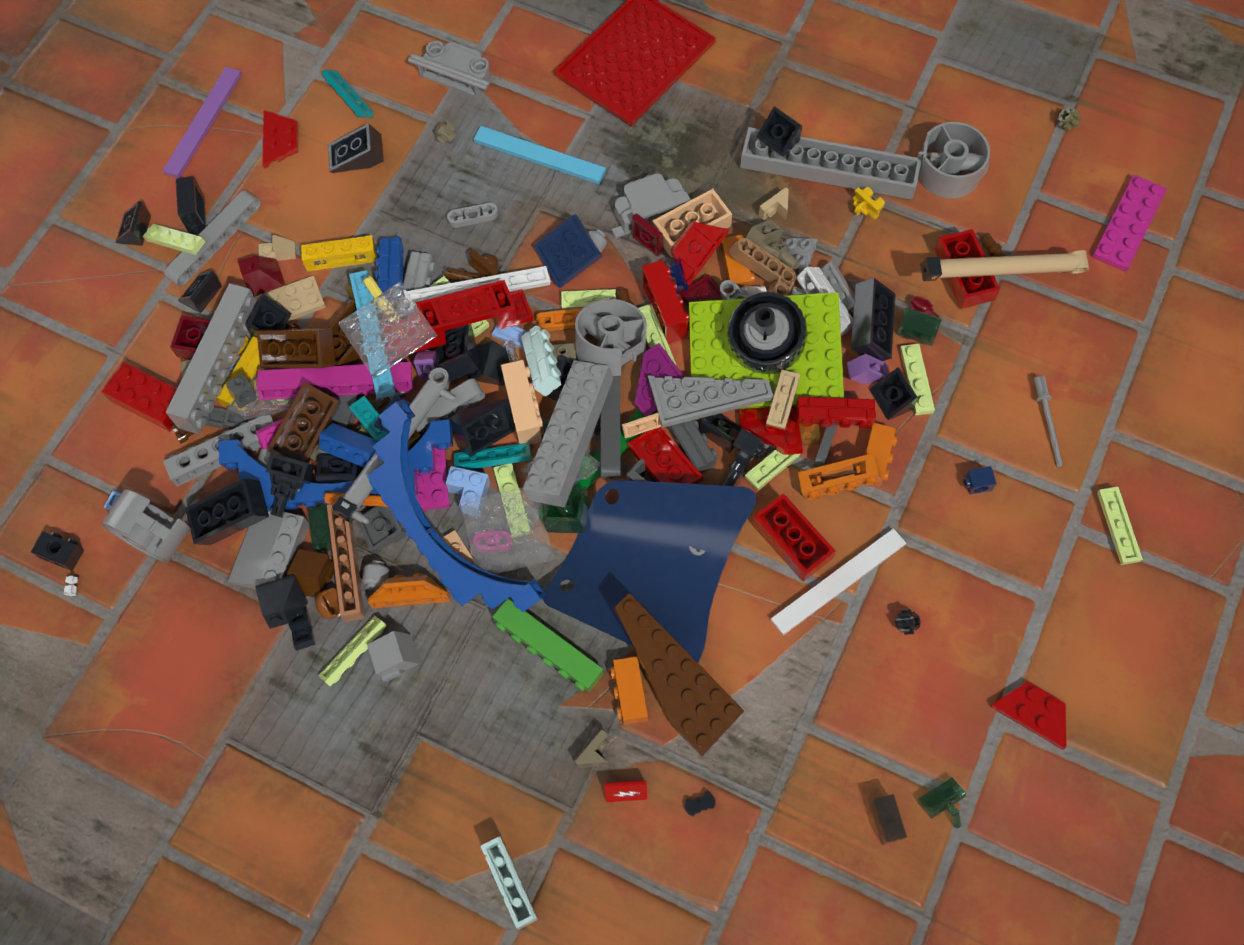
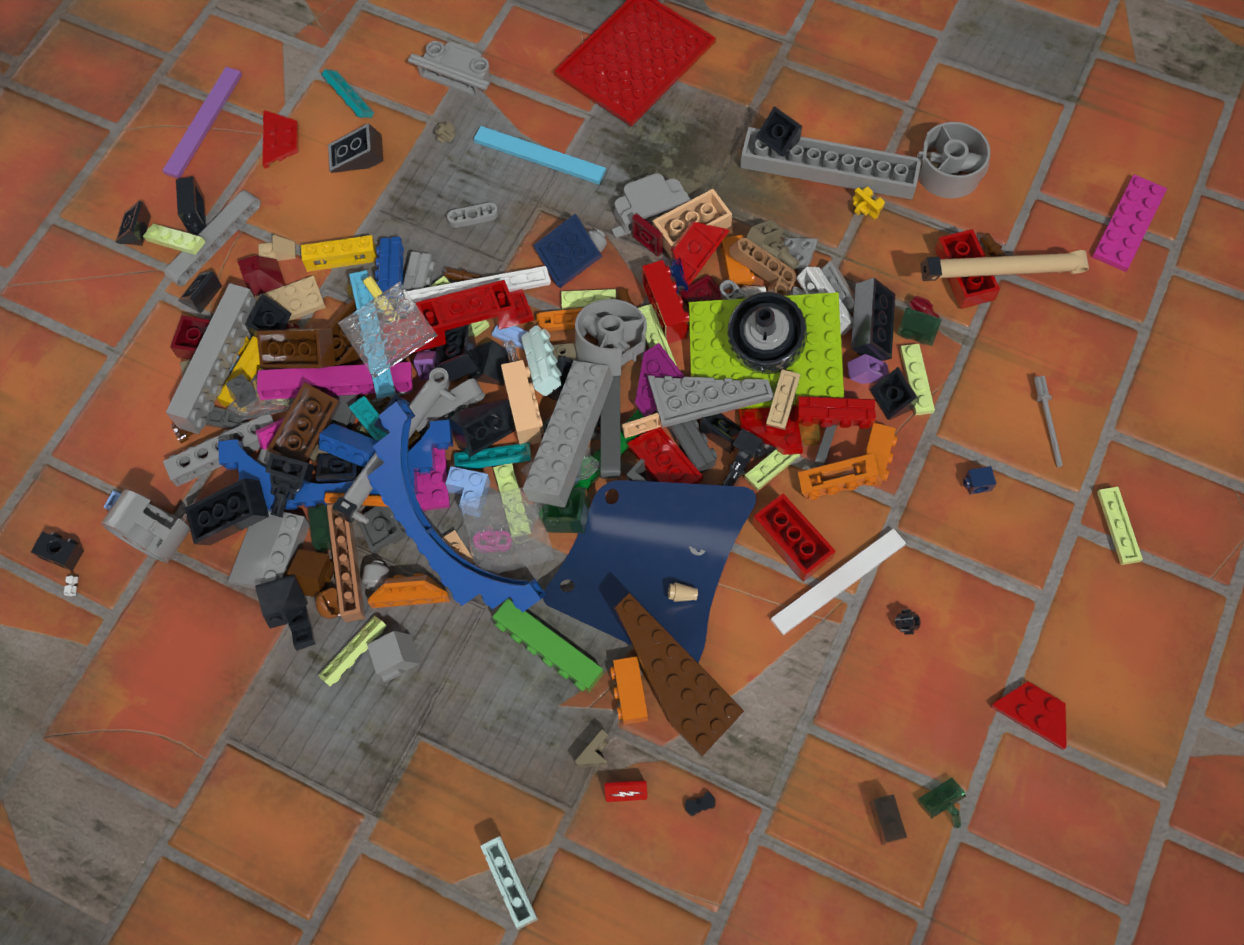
red brick [101,362,177,432] -> none
reddish brown tile [469,250,499,277] -> none
tan slope [758,187,789,220] -> none
olive gear [1057,107,1081,131] -> none
none -> tan cone [668,582,698,602]

